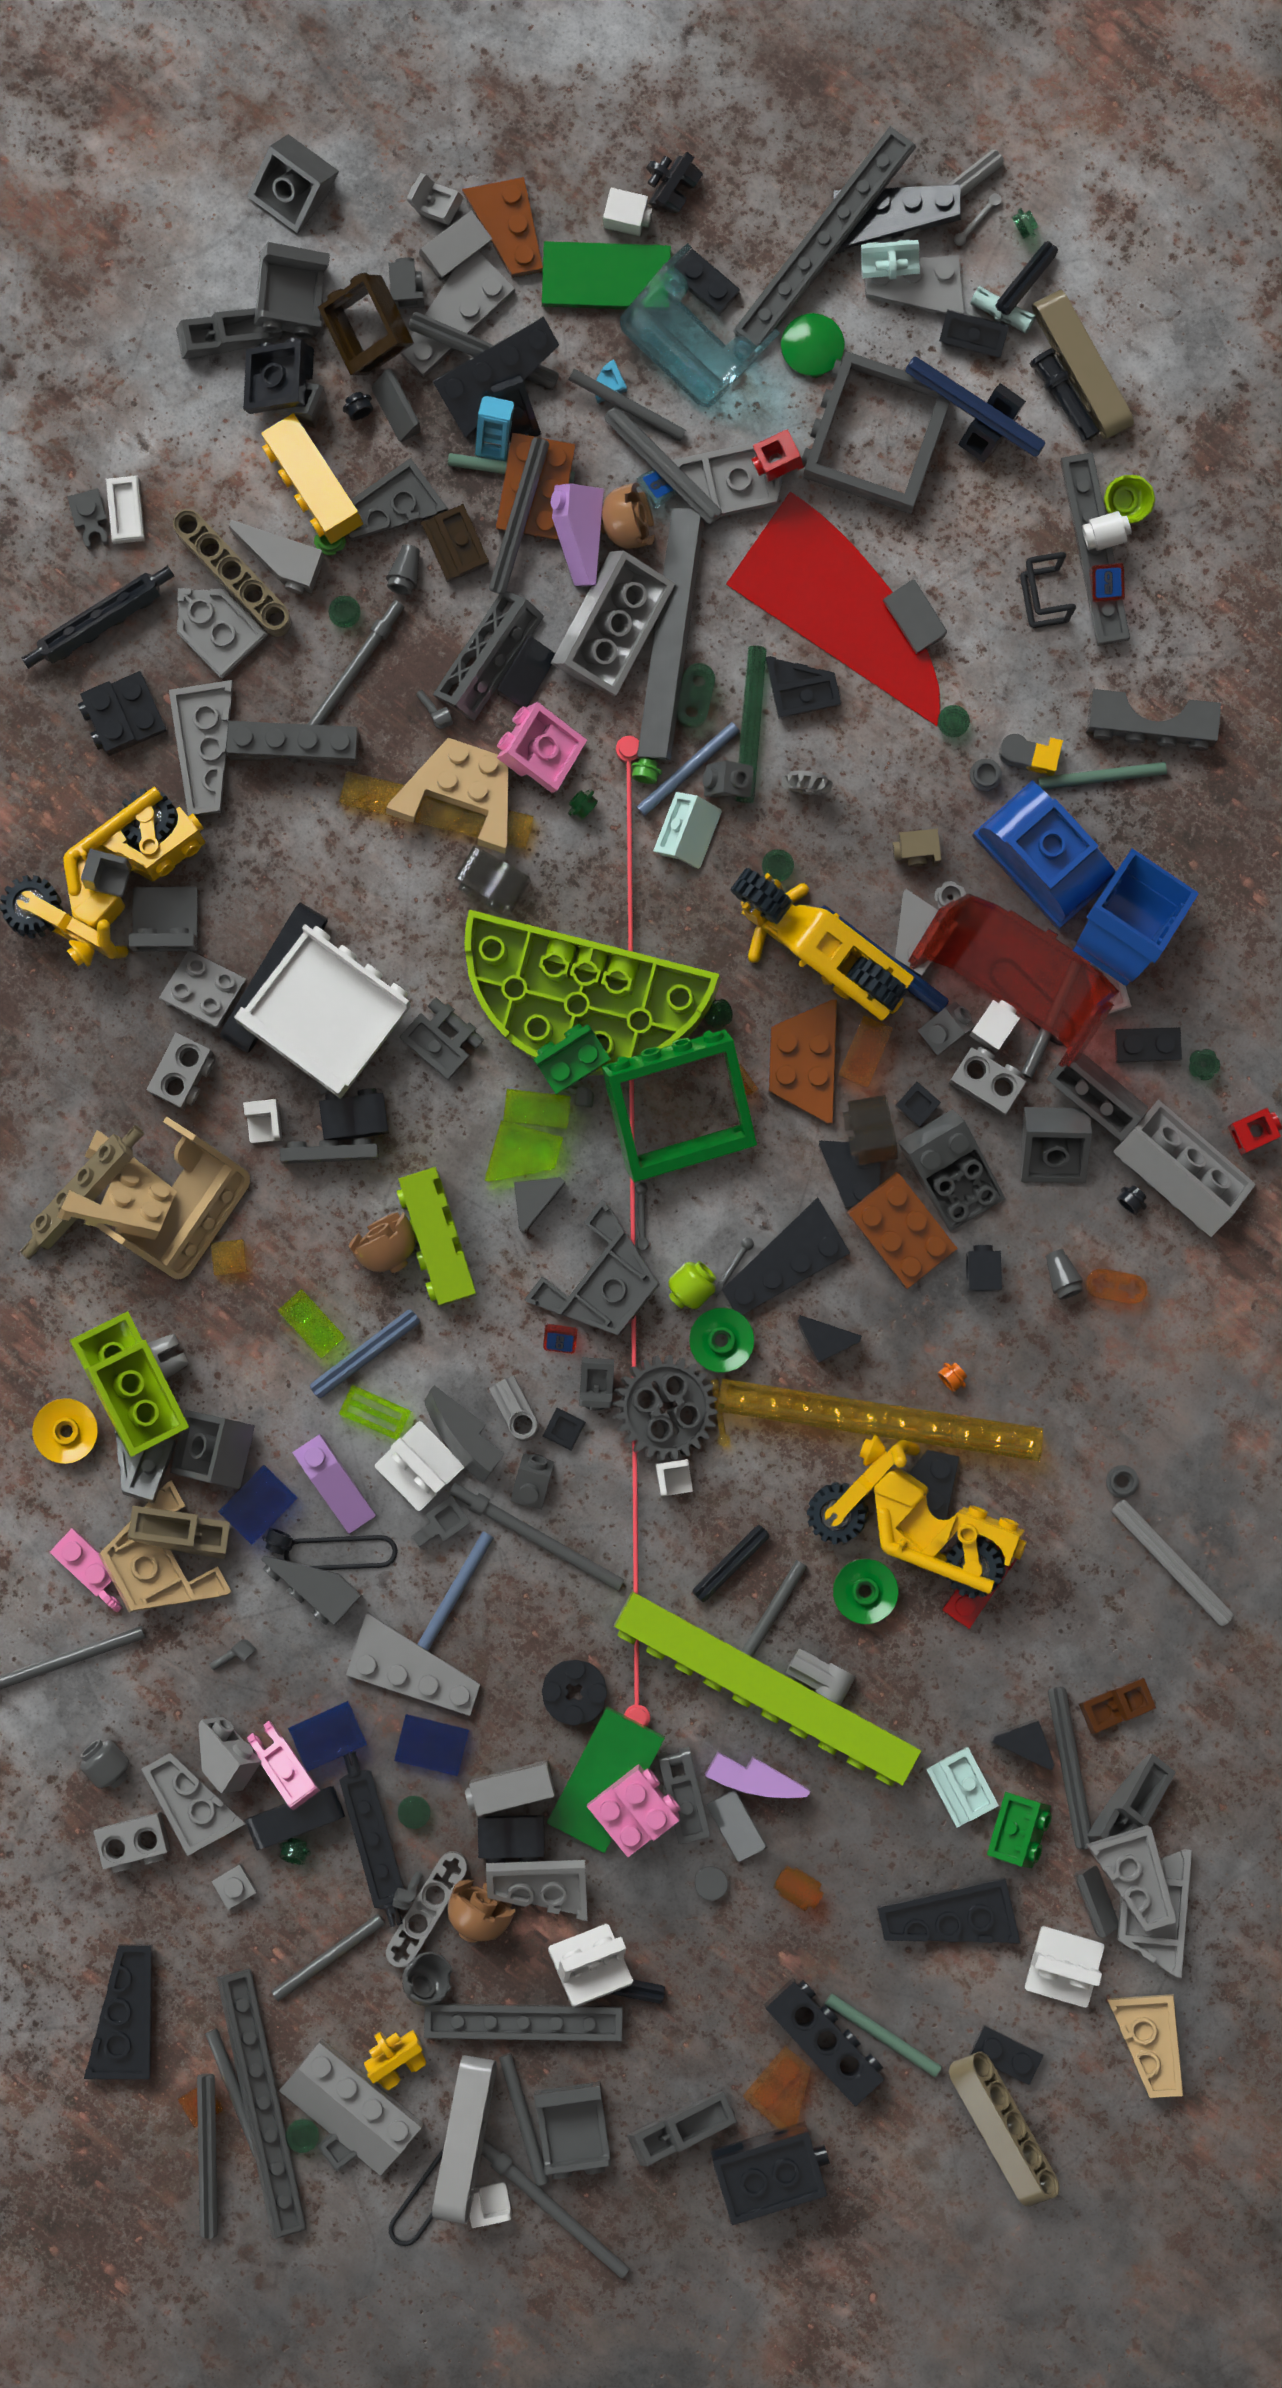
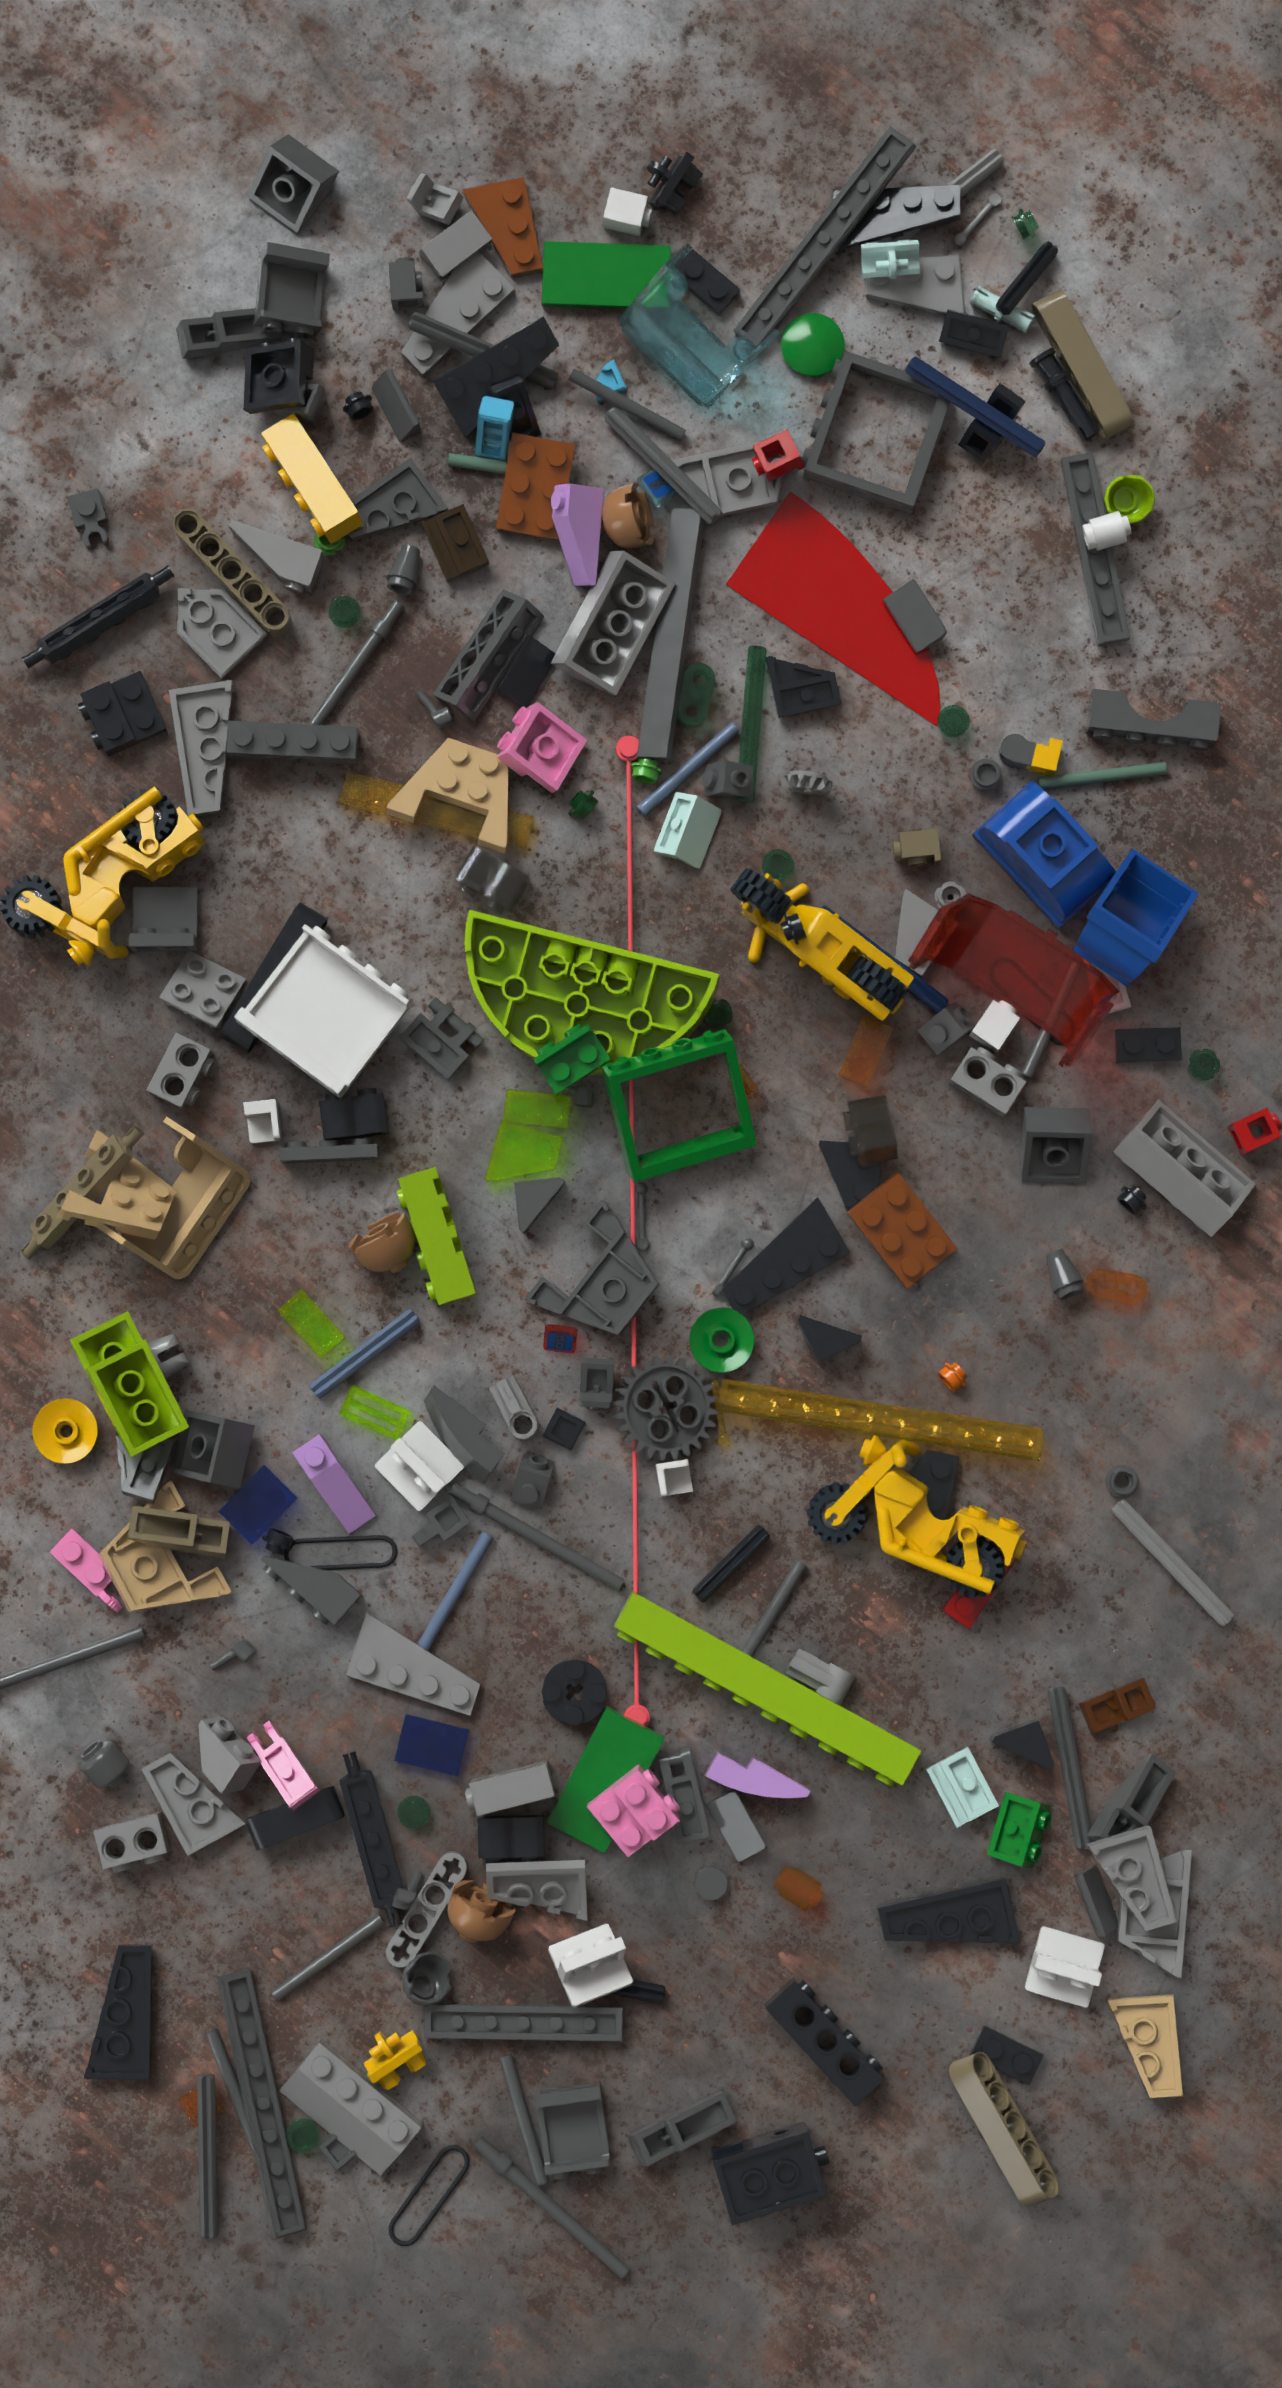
dark grey panel [81,849,132,897] -> none
white tile [106,476,145,544] -> none
clear yellow plate [211,1239,247,1276] -> none
light grey plate [211,1864,257,1910] -> none
clear green plate [279,1838,311,1865] -> none
clear blue plate [288,1701,368,1772] -> none
dark brown window [318,272,414,375] -> none
light grey beam [432,2055,497,2224] -> none
white panel [470,2182,512,2228] -> none
dark grey axle [489,437,549,594] -> none
lime head [668,1261,716,1309] -> none
clear orange wing [742,2045,811,2129] -> none
dark orange wing [769,999,837,1124] -> none
sand green bar [825,1993,942,2077] -> none
green dish [833,1559,898,1624] -> none
black plate [895,1081,941,1127] -> none
dark grey slope [898,1109,1006,1232] -> none
black brick [966,1245,1002,1292] -> none
black piece [1020,552,1076,628] -> none
dark grey brick [1047,1046,1148,1141] -> none
slope [1089,563,1125,602] -> none
none -> black plate [780,913,807,945]

